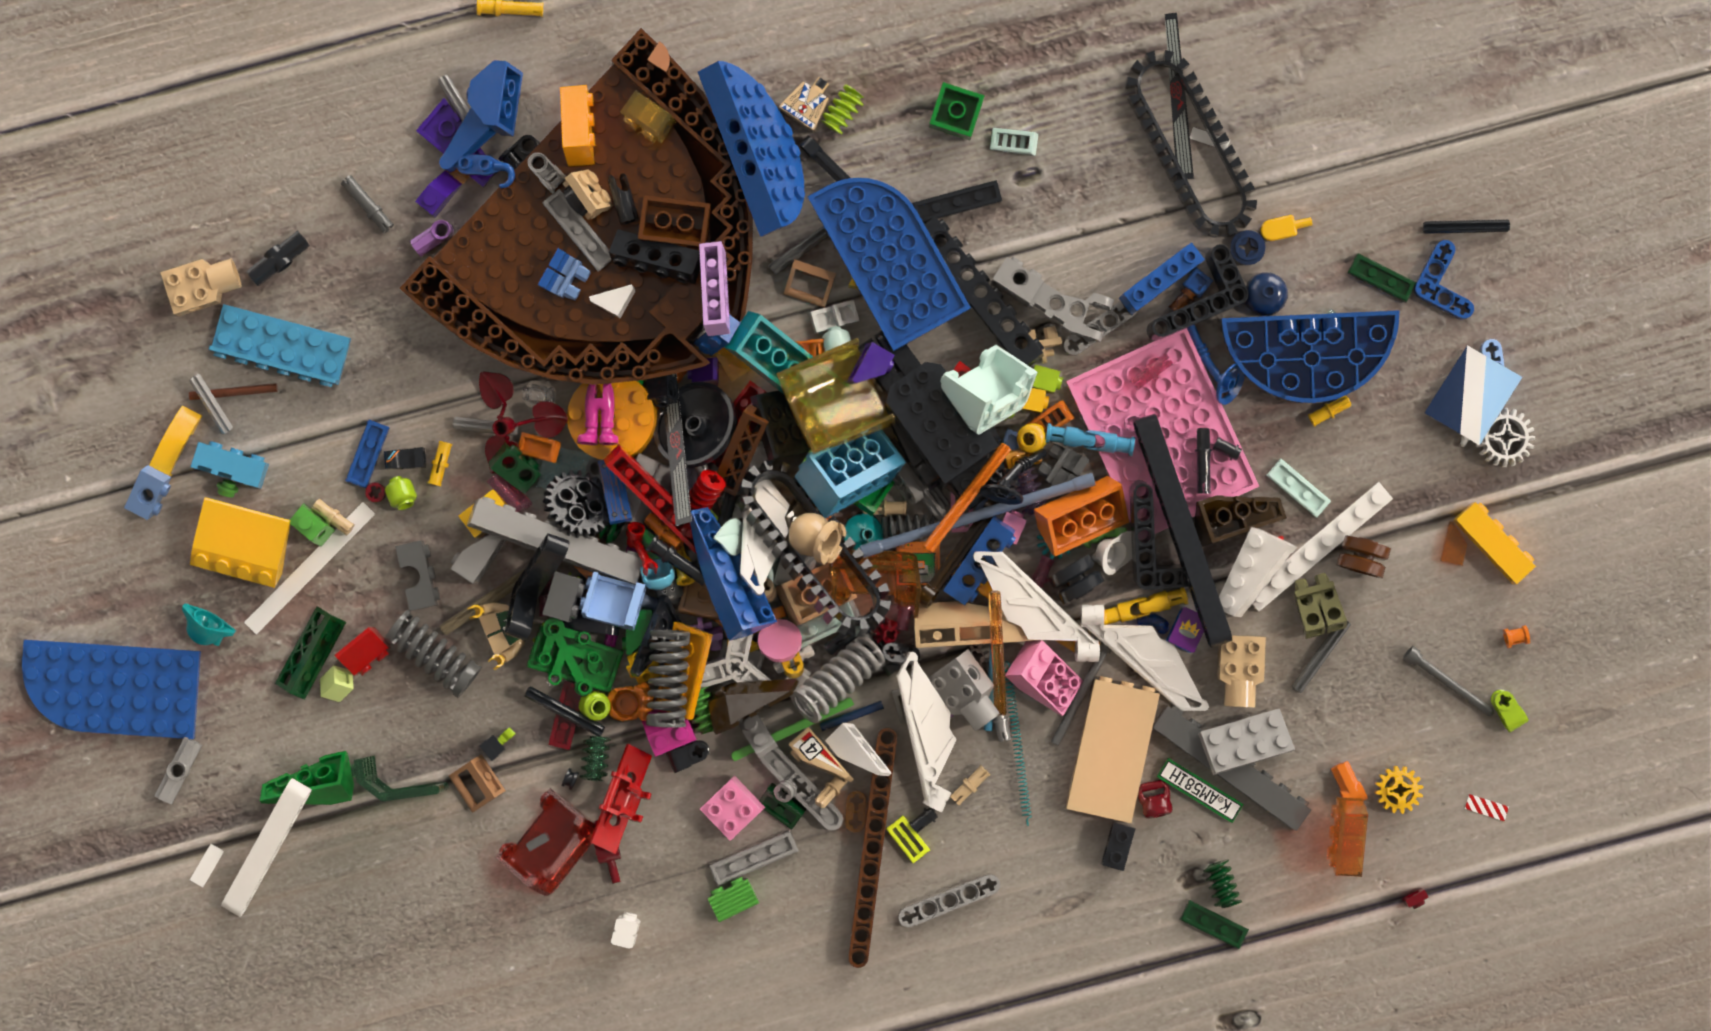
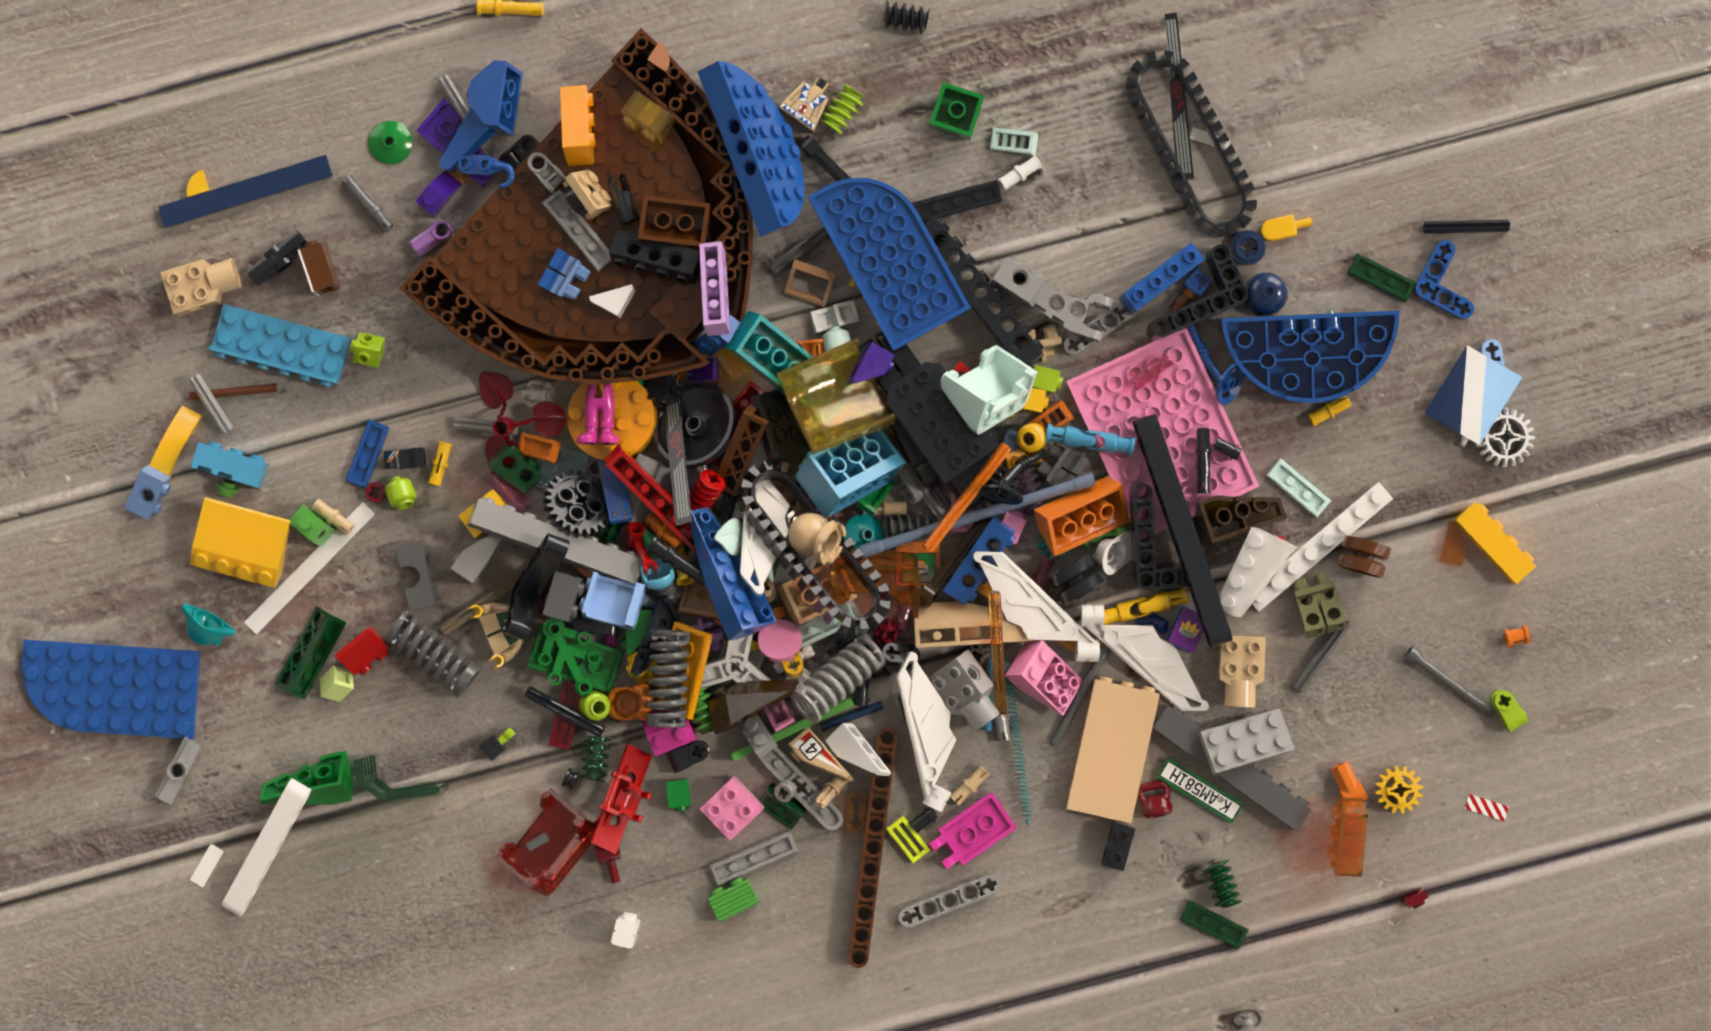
medium nougat tile [449,754,506,813] -> none
none -> dark blue tile [158,155,333,228]
none -> yellow tile [187,170,210,197]
none -> reddish brown piece [298,241,341,296]
none -> lime brick [350,332,385,368]
none -> green dish [369,121,412,164]
none -> green brick [666,778,692,812]
none -> bright pink slope [763,700,796,732]
none -> black pin [853,679,870,706]
none -> black piece [883,0,930,35]
none -> dark pink tile [928,792,1017,869]
none -> white pin [998,155,1042,191]

